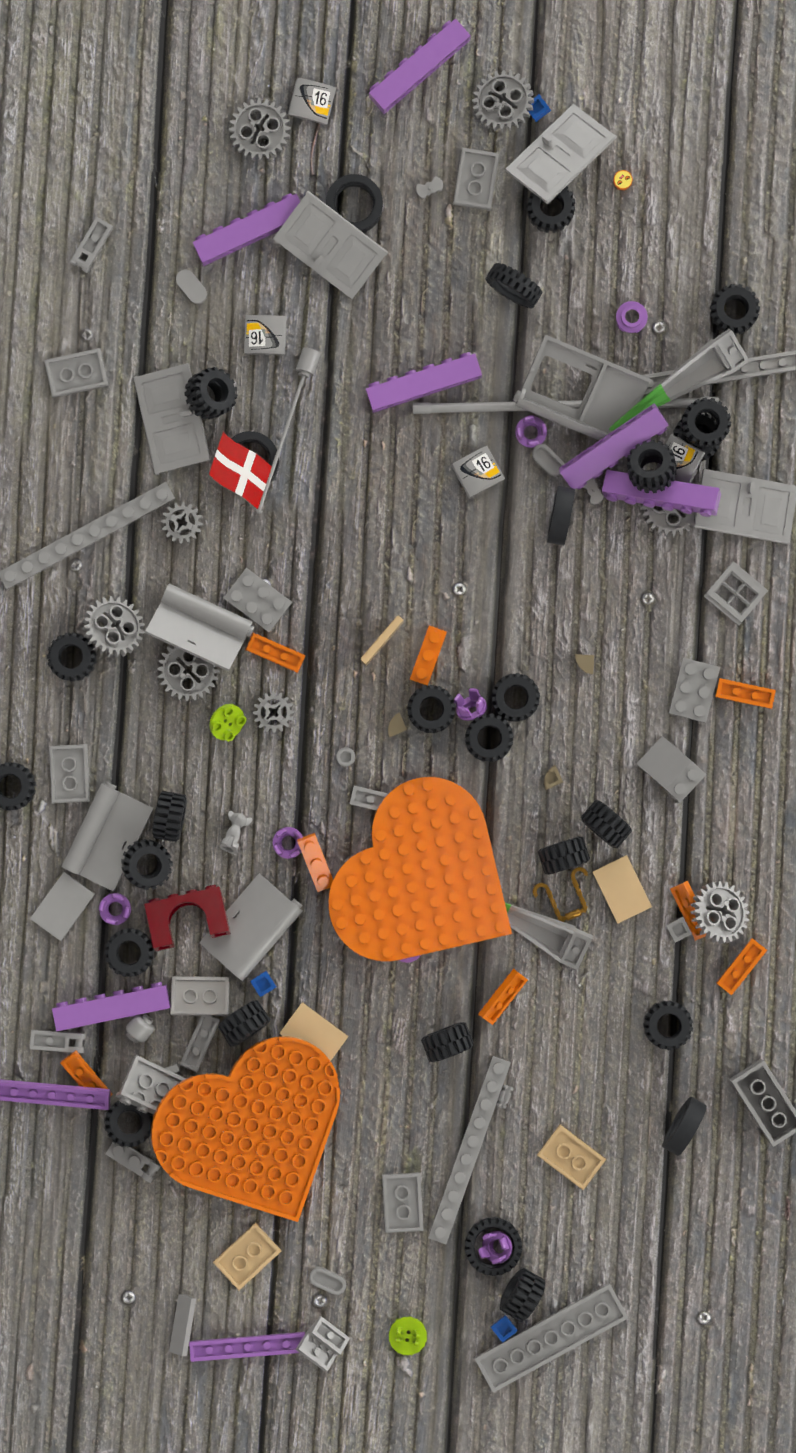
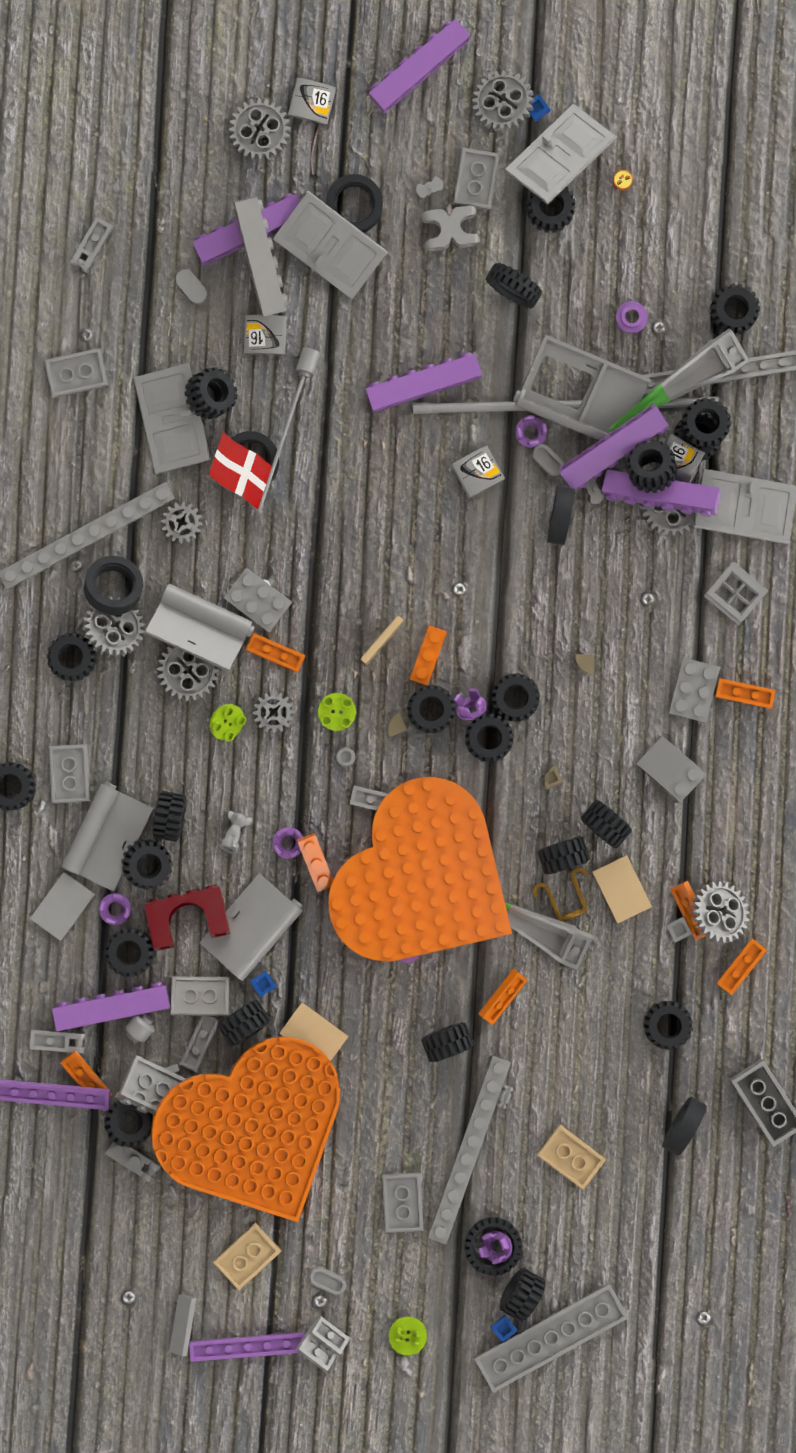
none -> black tyre [84,556,143,615]
none -> light grey brick [233,196,288,317]
none -> lime plate [318,693,356,731]
none -> light grey piece [421,206,480,251]

